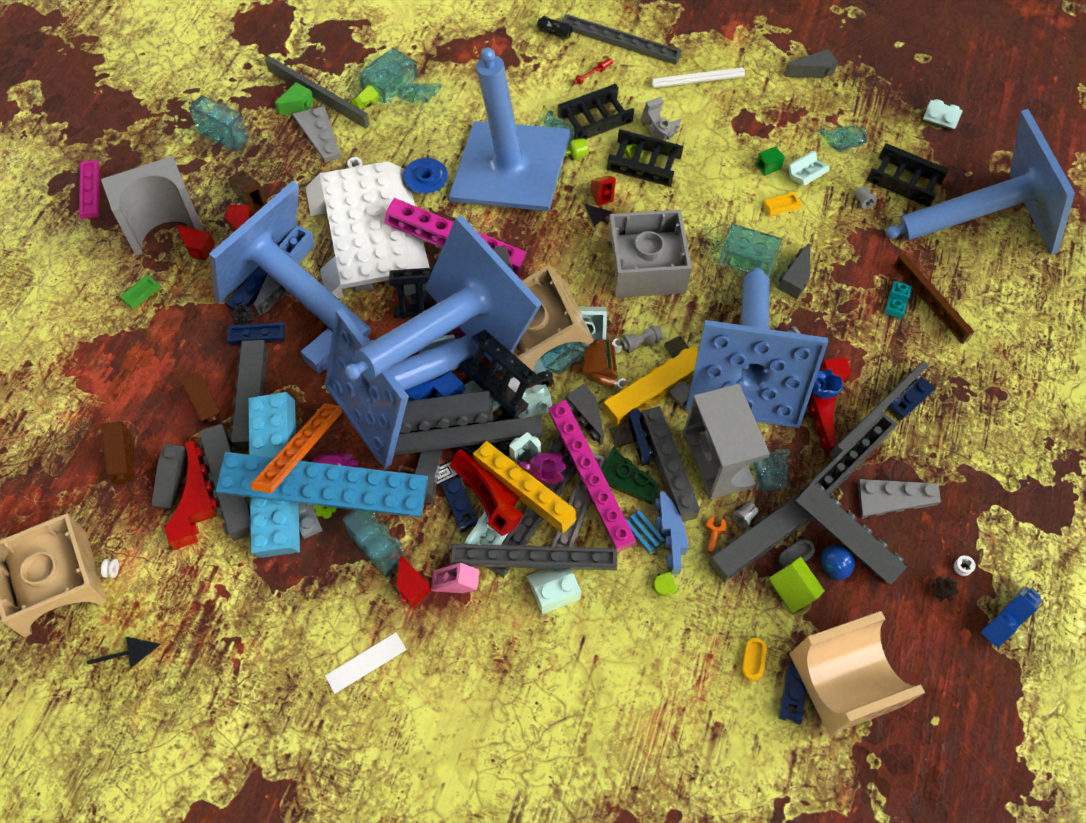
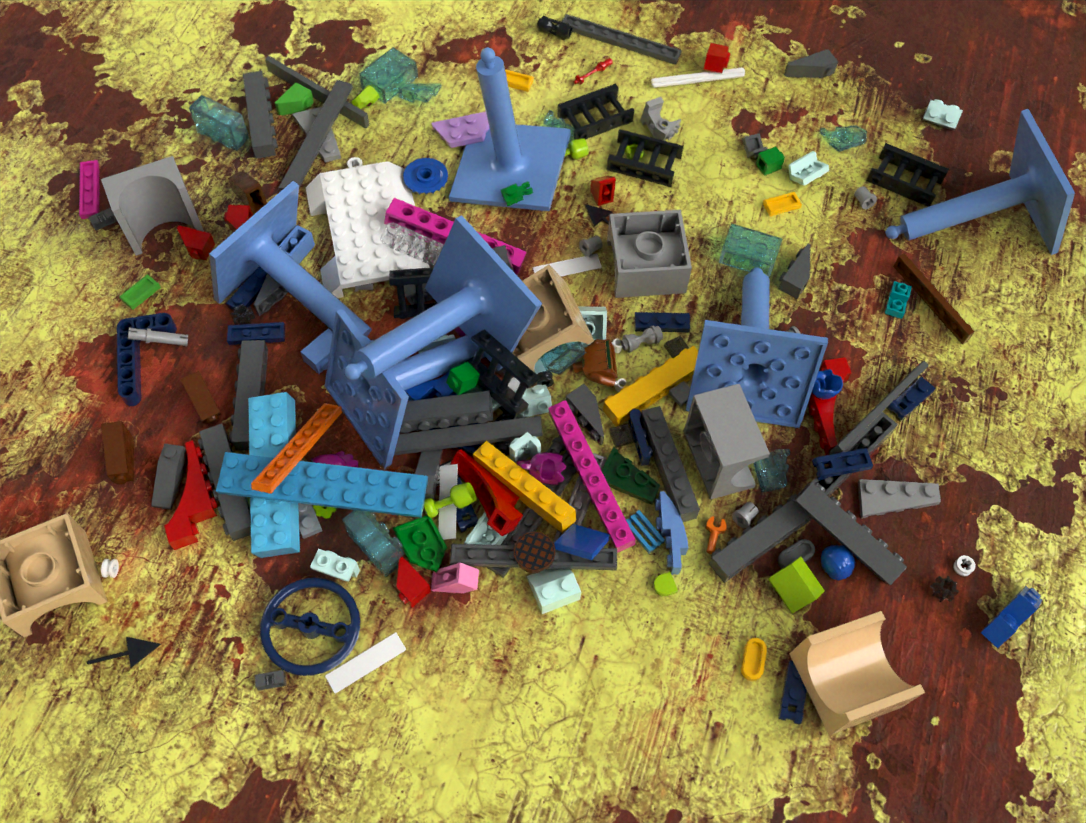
none -> dark grey piece [88,208,117,231]
none -> dark blue beam [117,313,177,406]
none -> light grey pin [128,327,188,346]
none -> dark grey brick [243,71,278,159]
none -> dark grey piece [255,670,287,691]
none -> dark blue piece [260,578,360,676]
none -> dark grey tile [279,80,353,191]
none -> light aqua bracket [310,549,360,582]
none -> clear beam [380,223,444,266]
none -> green tile [393,515,447,572]
none -> lime piece [424,482,476,518]
none -> lavender wing [431,112,489,148]
none -> white sticker [438,464,458,540]
none -> green brick [446,362,480,395]
none -> green plate [500,181,533,206]
none -> yellow tile [505,69,534,92]
none -> tile [514,532,555,573]
none -> white sticker [533,254,602,276]
none -> blue tile [554,524,610,560]
none -> light grey bush [579,235,603,257]
none -> dark blue plate [634,312,690,333]
none -> red brick [703,43,731,73]
none -> dark grey bracket [742,133,768,159]
none -> dark blue plate [812,448,873,480]

